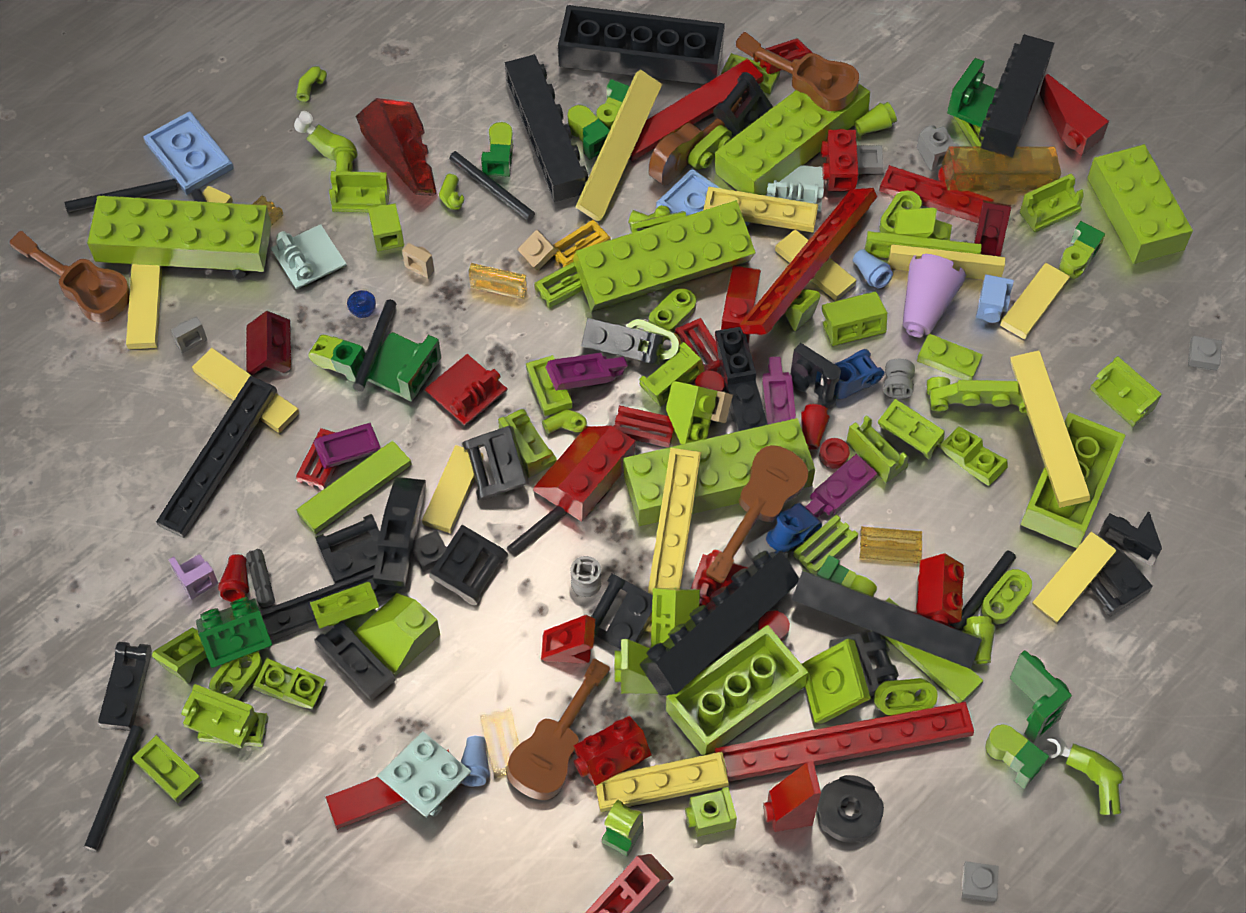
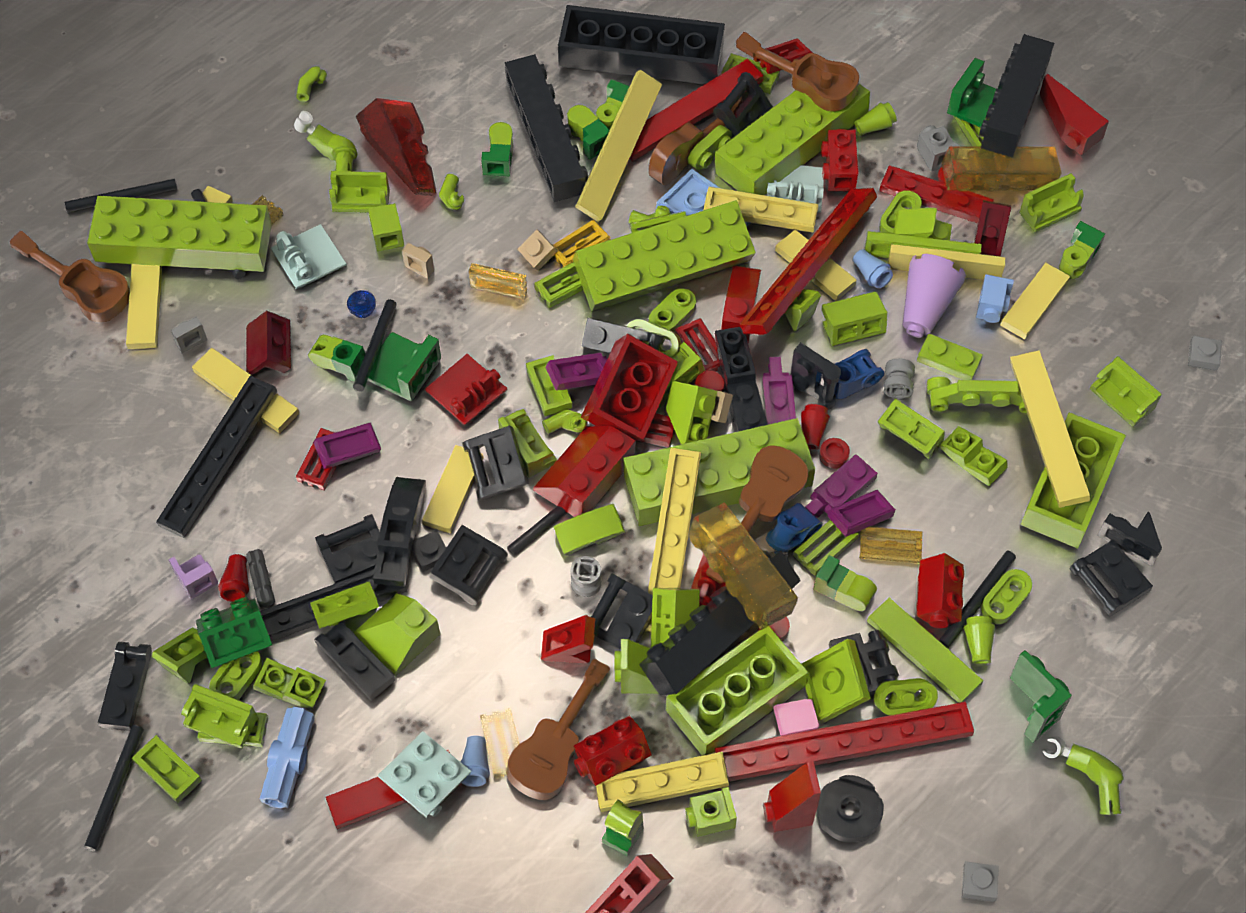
light blue tile [143,111,234,195] -> none
lime tile [296,440,412,534] -> none
black bar [449,151,535,221] -> none
black tile [792,570,982,669] -> none
lime hinge [846,415,909,483] -> none
light grey plate [857,145,883,174] -> none
leg [985,724,1049,789] -> none
light yellow tile [1032,531,1116,624] -> none
lime brick [1087,144,1193,264] -> none
none -> light blue piece [259,707,315,809]
none -> lime slope [553,504,625,556]
none -> red slope [581,334,678,441]
none -> clear yellow brick [689,502,798,630]
none -> bright pink slope [773,699,819,736]
none -> magenta tile [828,490,896,537]

